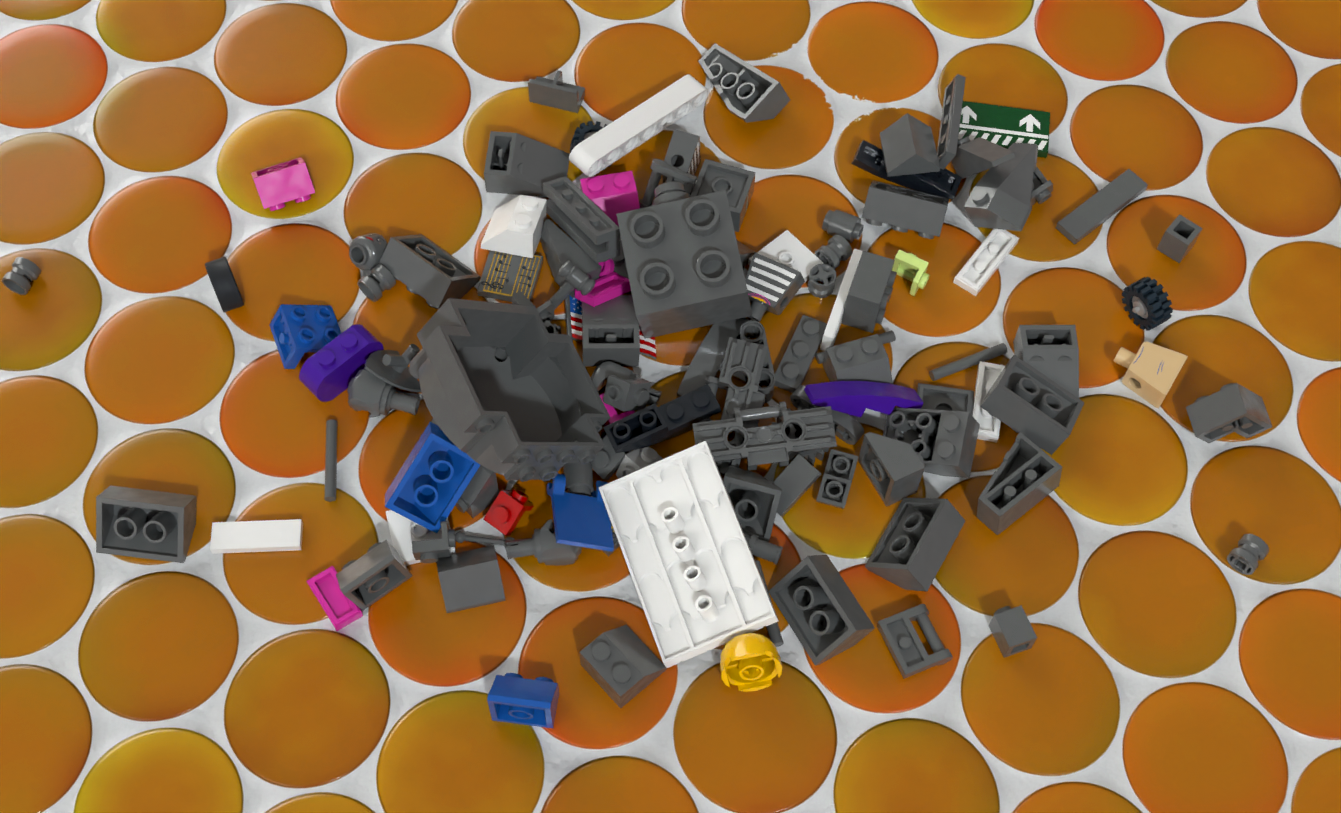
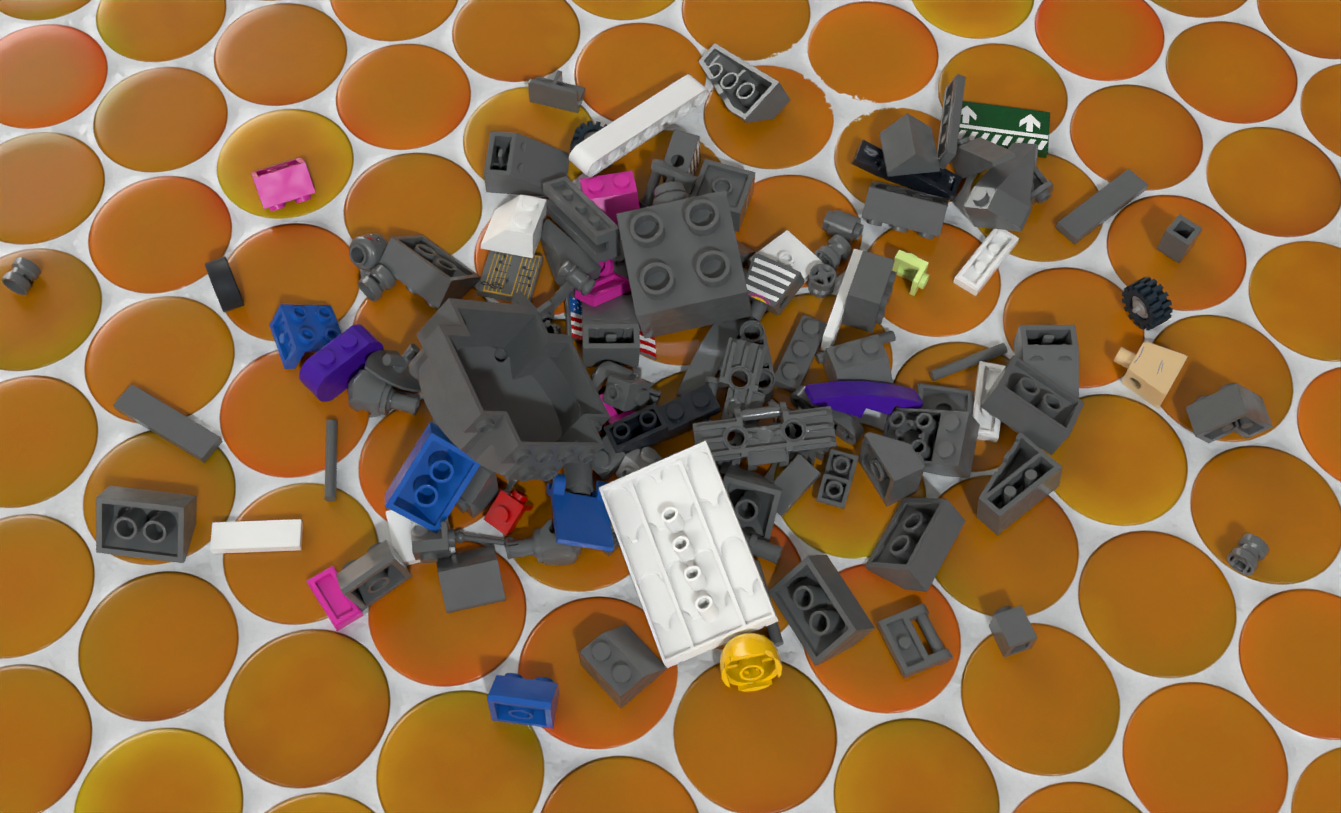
none -> dark grey tile [113,384,223,463]

